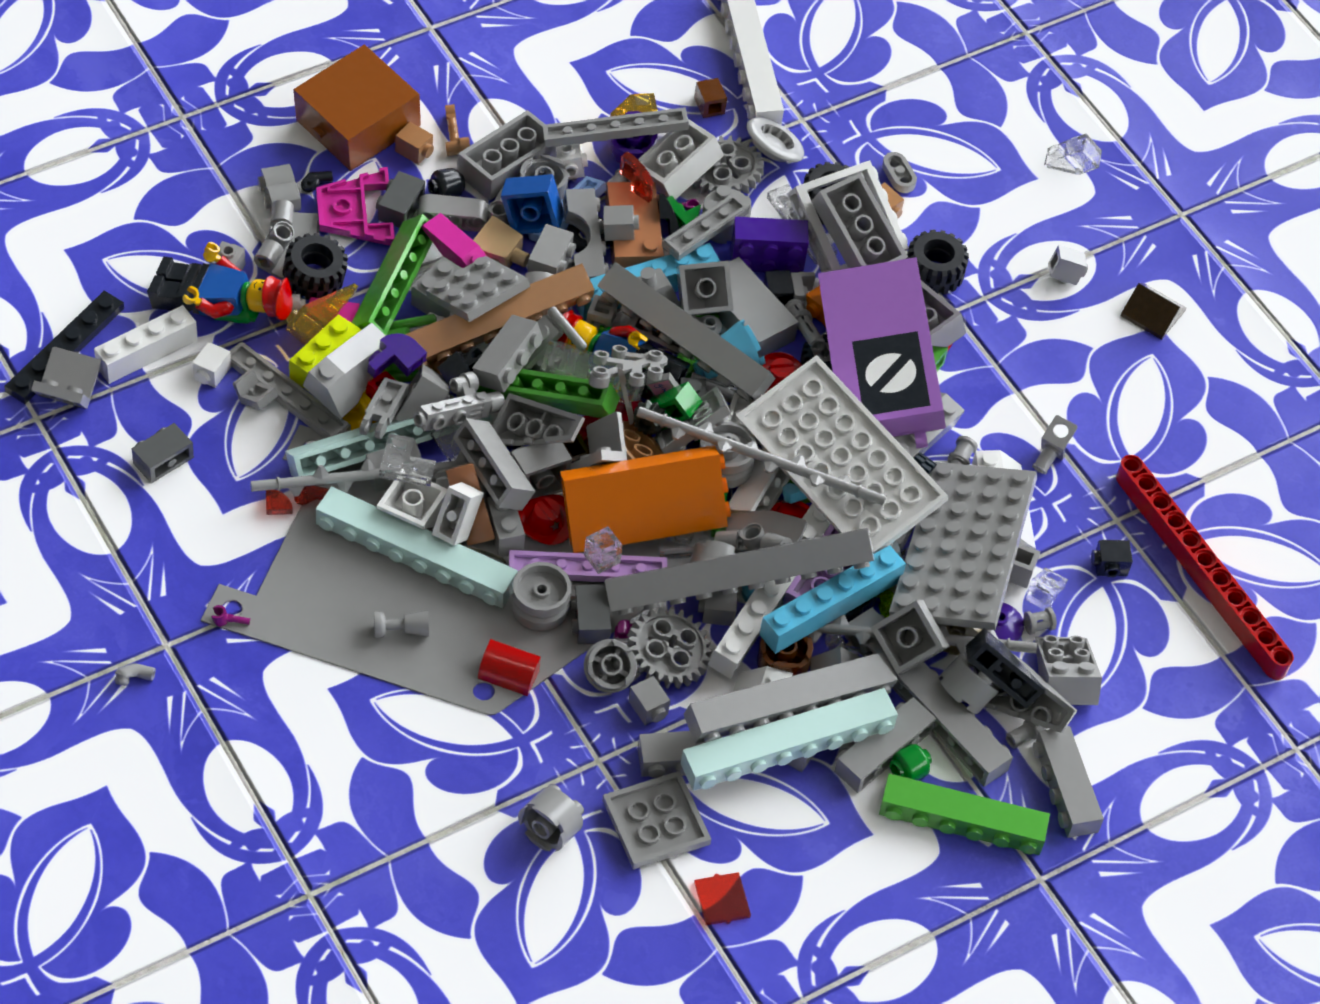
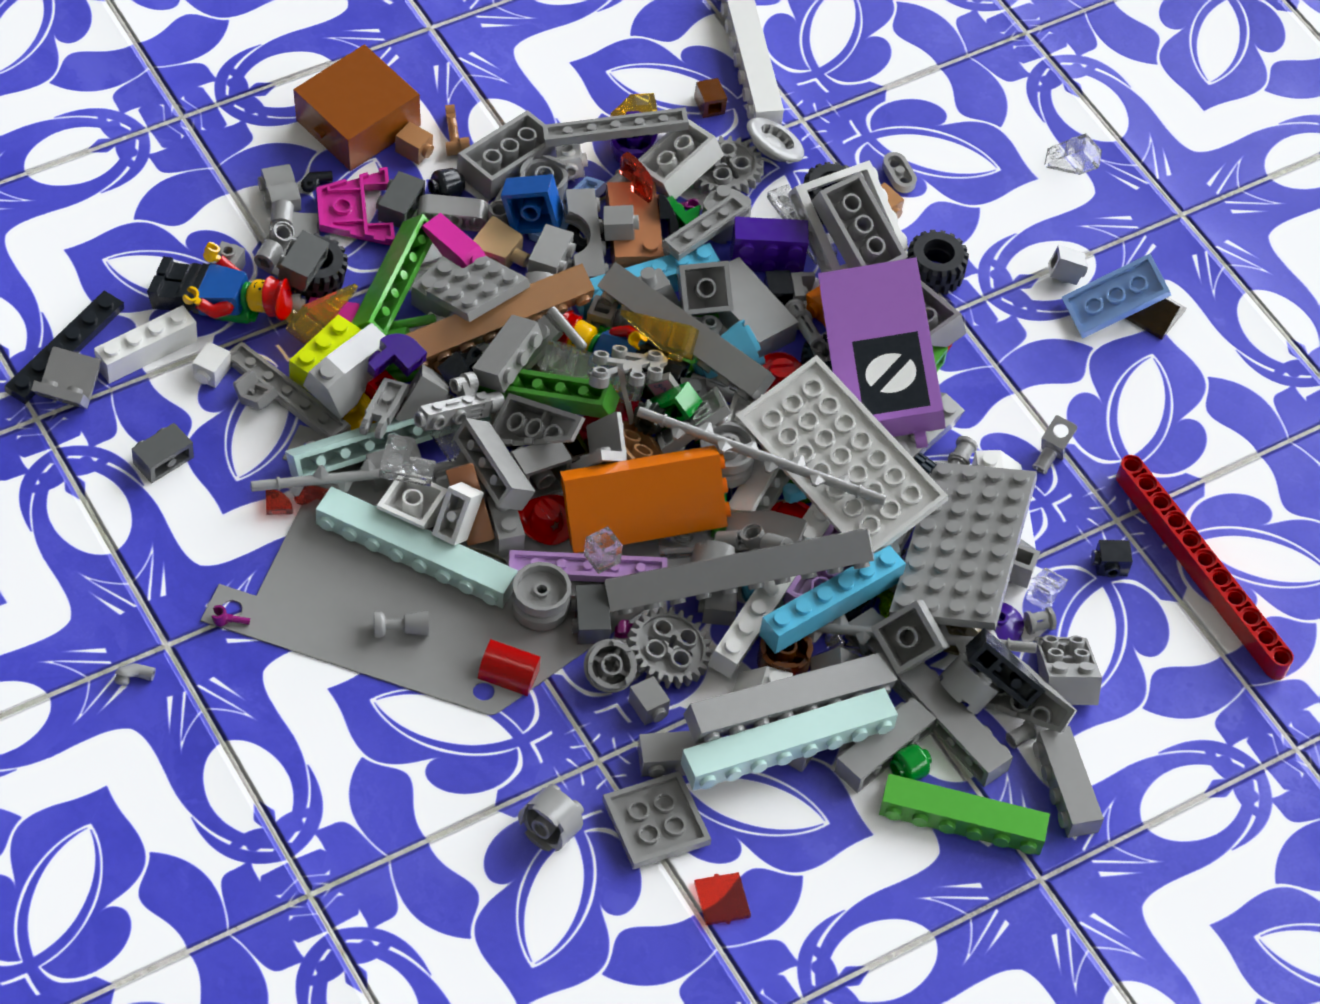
none -> dark grey brick [276,230,330,292]
none -> clear yellow slope [621,310,699,362]
none -> light blue plate [1062,253,1171,339]

